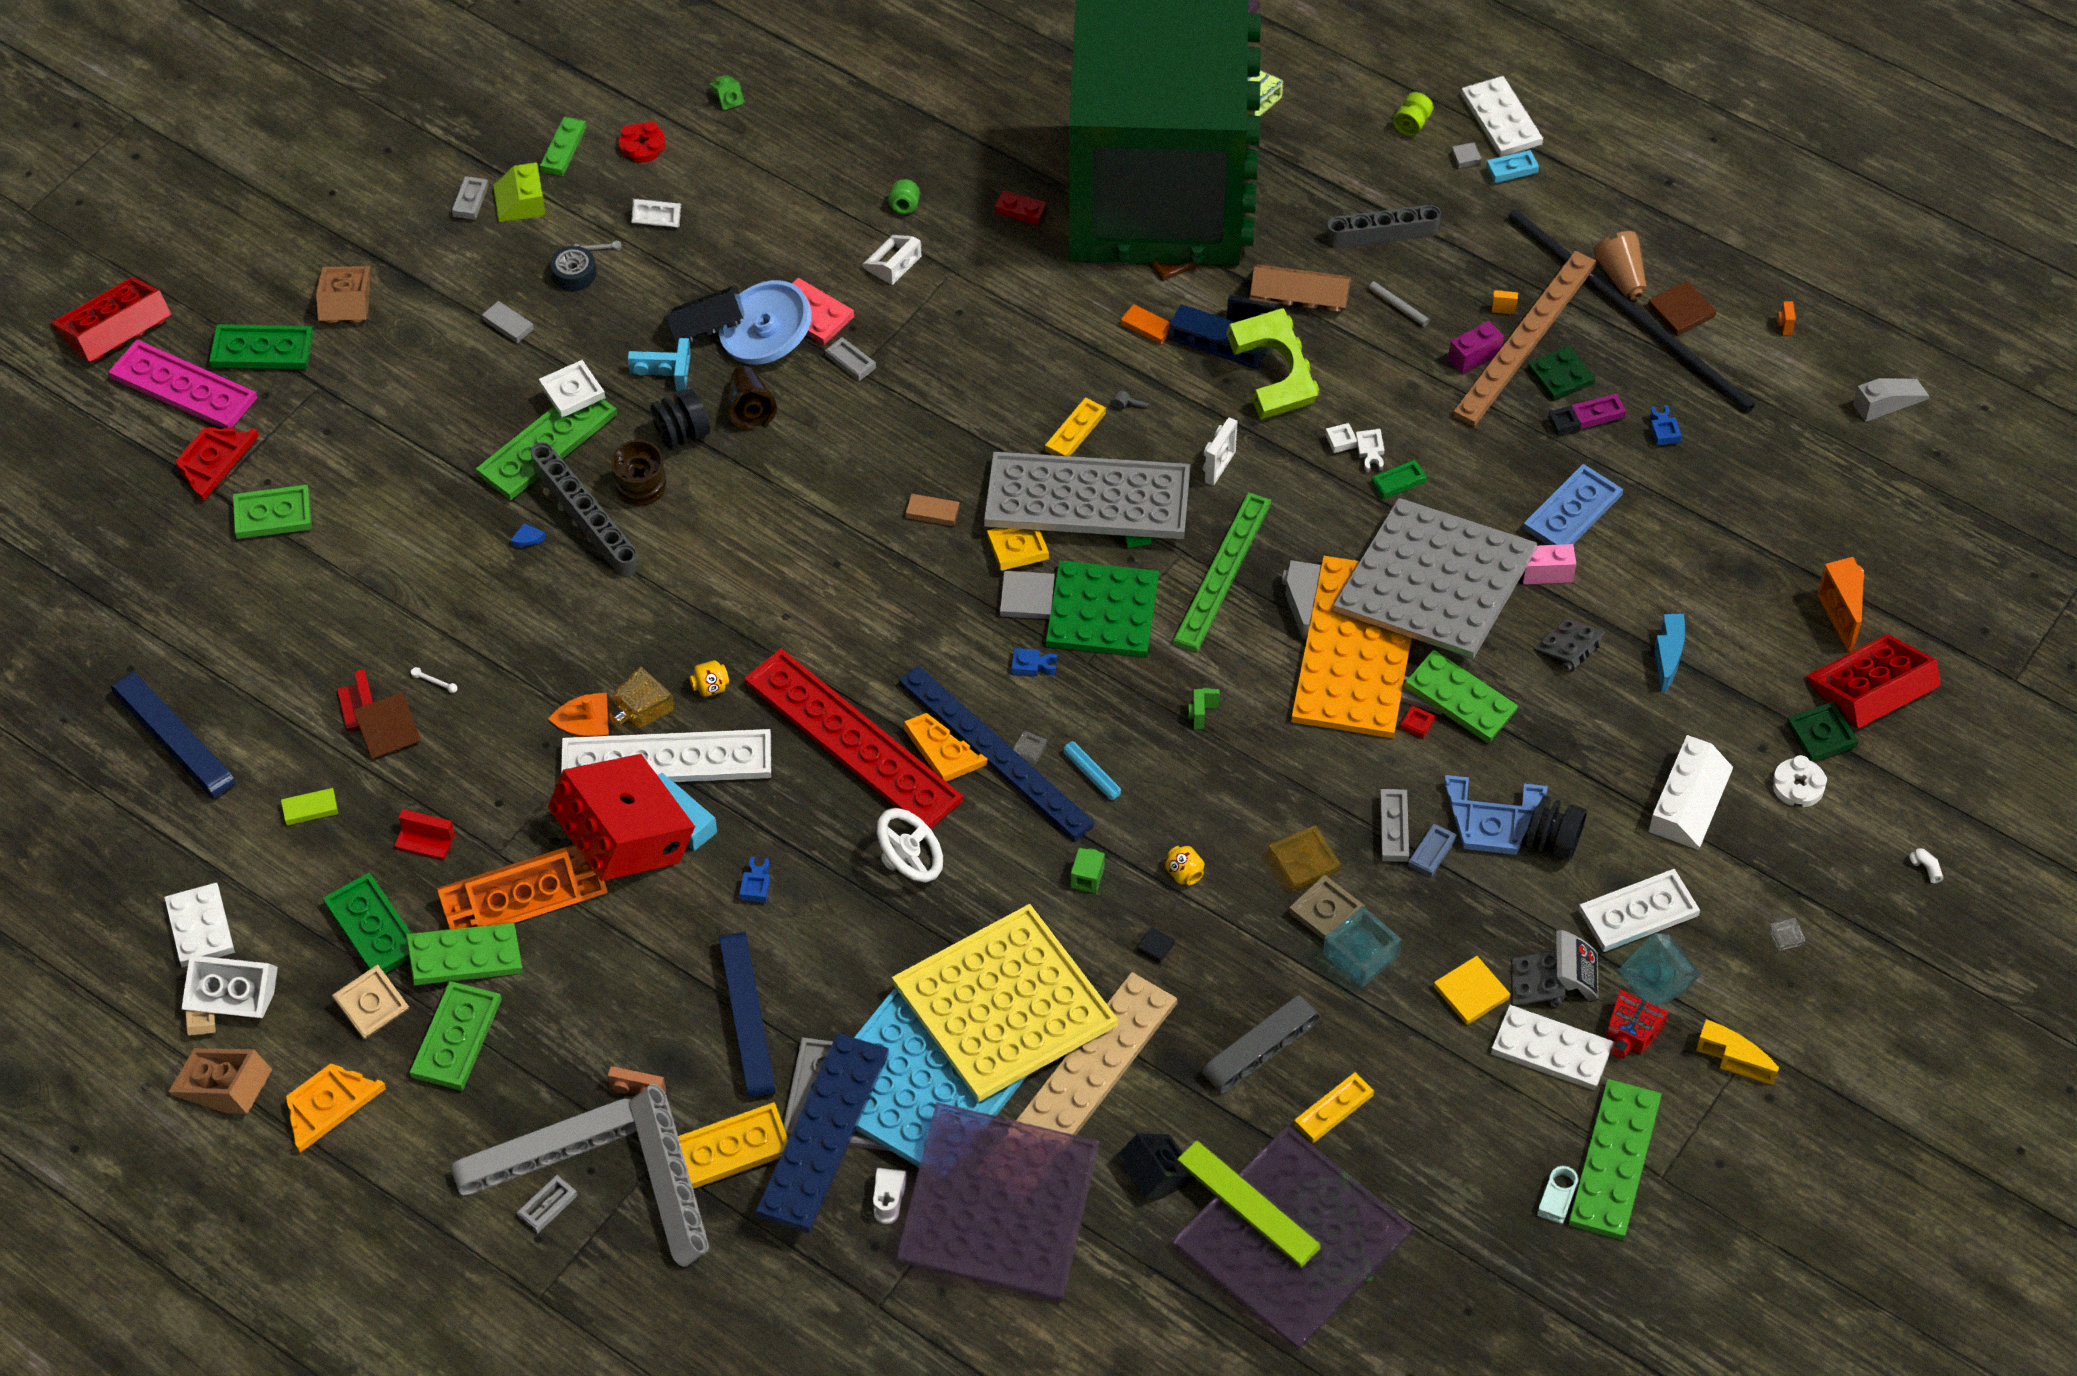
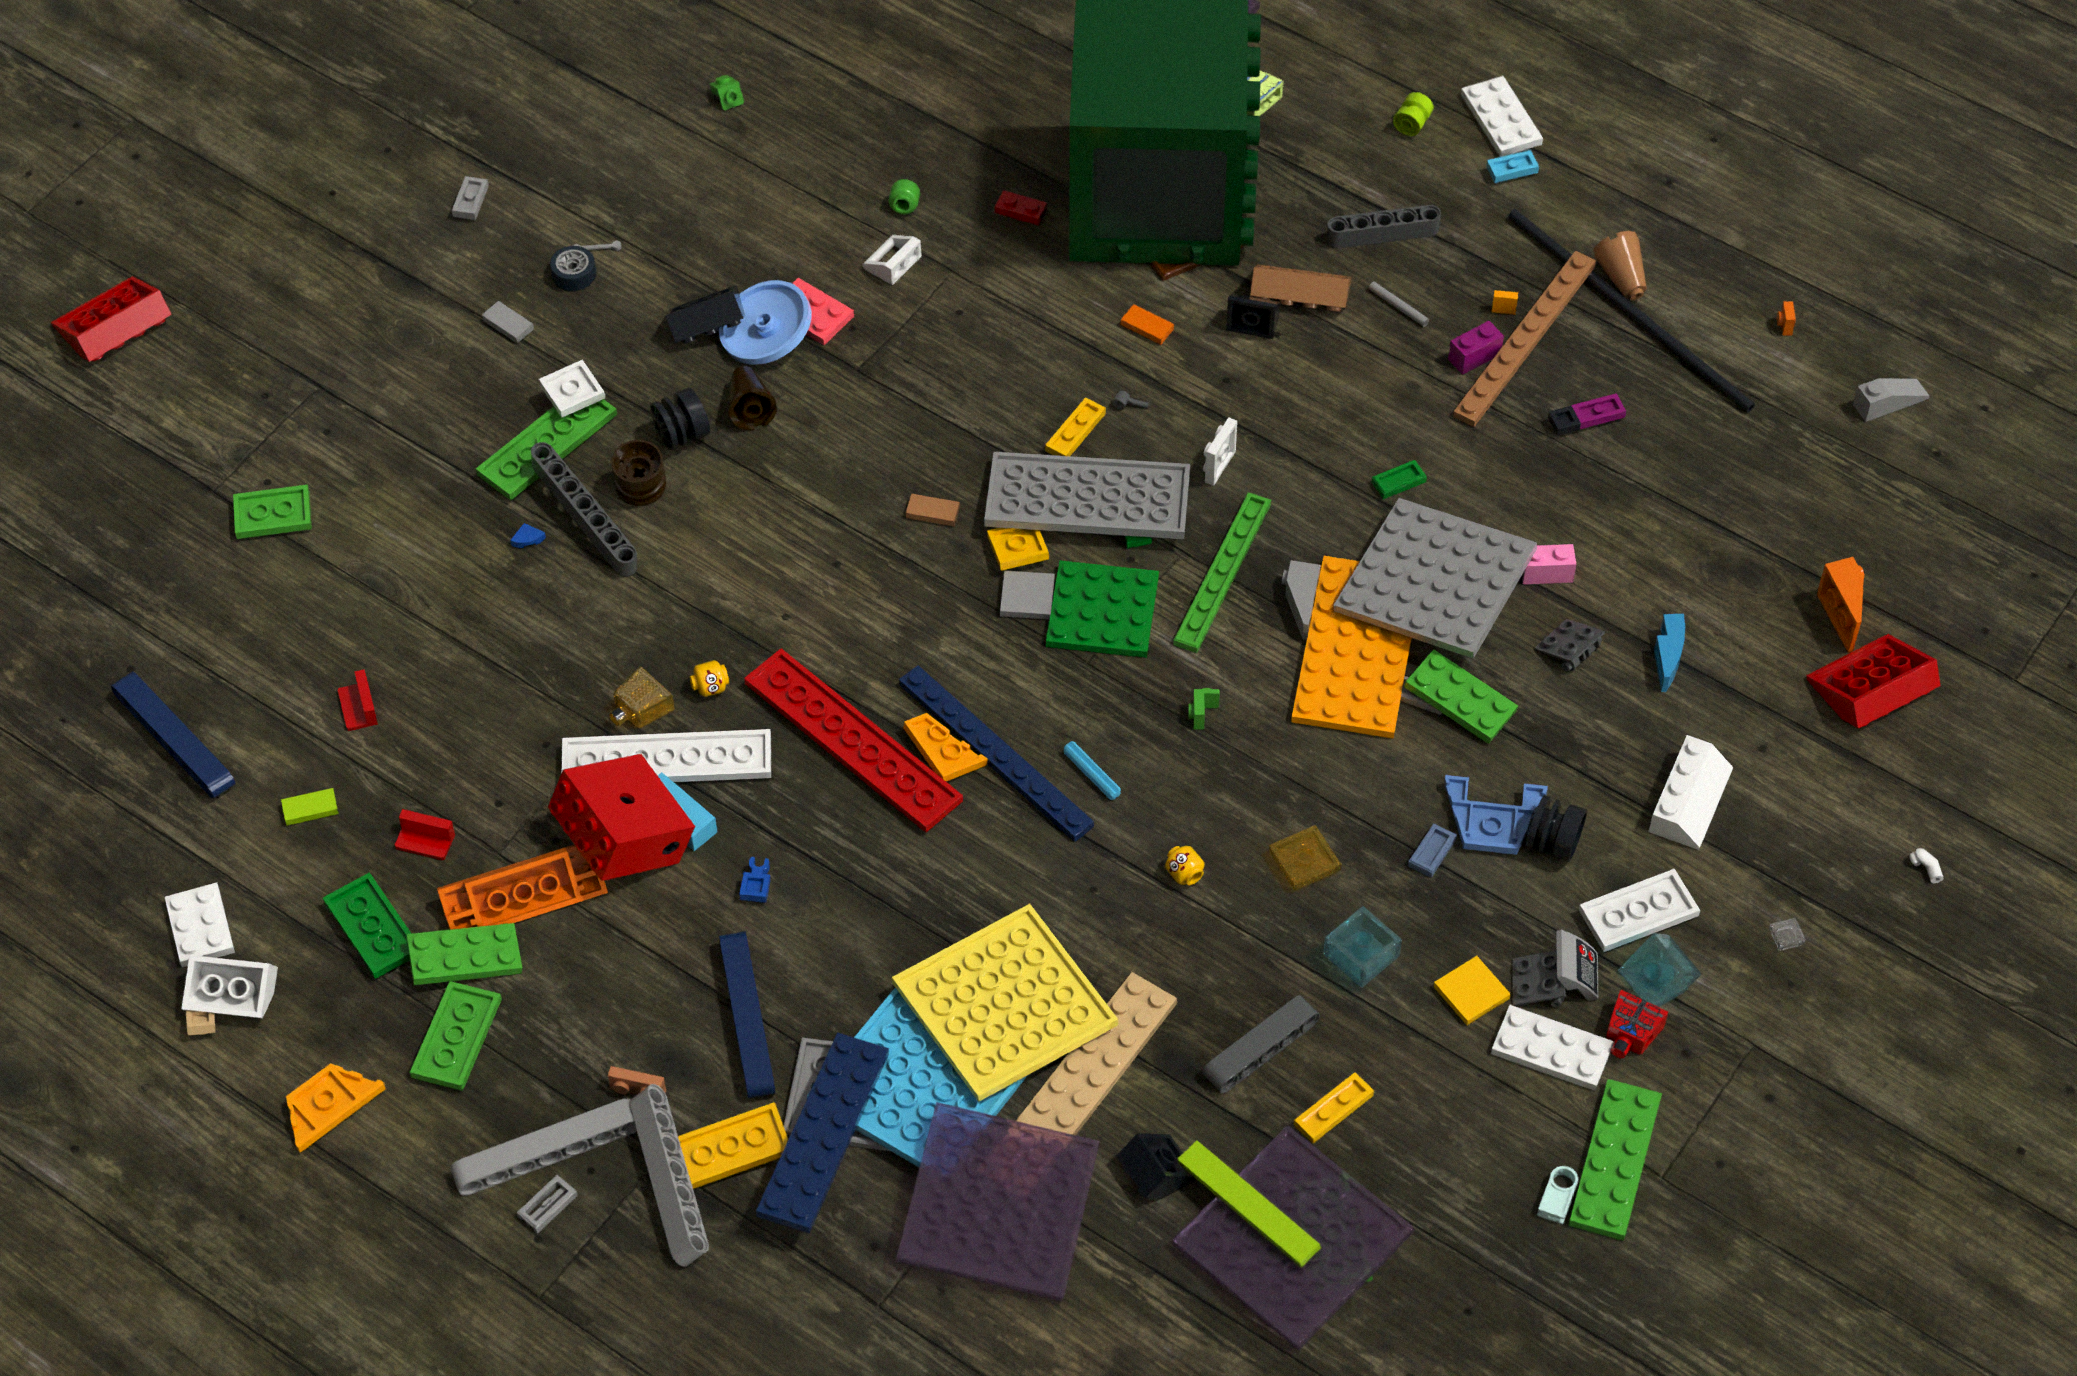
dark pink plate [108,340,257,429] -> none
medium nougat slope [169,1048,272,1114] -> none
red wing [175,427,259,501] -> none
green plate [210,324,314,369] -> none
medium nougat slope [316,266,370,323] -> none
tan tile [332,965,409,1040] -> none
reddish brown tile [353,692,421,759] -> none
white hinge [411,667,457,693] -> none
lime slope [493,162,546,222] -> none
bright green plate [540,117,587,177] -> none
orange shield [548,693,609,737] -> none
red plate [619,121,666,163] -> none
medium azure bracket [628,338,691,391] -> none
white plate [632,199,681,227] -> none
light grey tile [825,337,876,381] -> none
white piece [873,1168,906,1224] -> none
white piece [877,808,943,882] -> none
blue plate [1012,648,1057,677] -> none
clear tile [1013,731,1048,764] -> none
bright green brick [1071,848,1105,894] -> none
black tile [1138,927,1175,963] -> none
dark blue brick [1169,304,1269,370] -> none
lime arch [1226,308,1319,420] -> none
dark tan plate [1289,875,1365,944] -> none
white plate [1325,423,1357,453] -> none
white plate [1356,429,1384,473] -> none
light grey plate [1380,789,1409,862] -> none
red tile [1400,706,1435,739] -> none
light grey tile [1452,143,1481,169] -> none
medium blue plate [1523,464,1623,545] -> none
dark green plate [1527,345,1595,402] -> none
reddish brown tile [1648,281,1716,336] -> none
blue plate [1650,405,1682,445] -> none
yellow slope [1696,1019,1779,1085] -> none
white plate [1773,755,1827,807] -> none
dark green plate [1786,702,1859,762] -> none

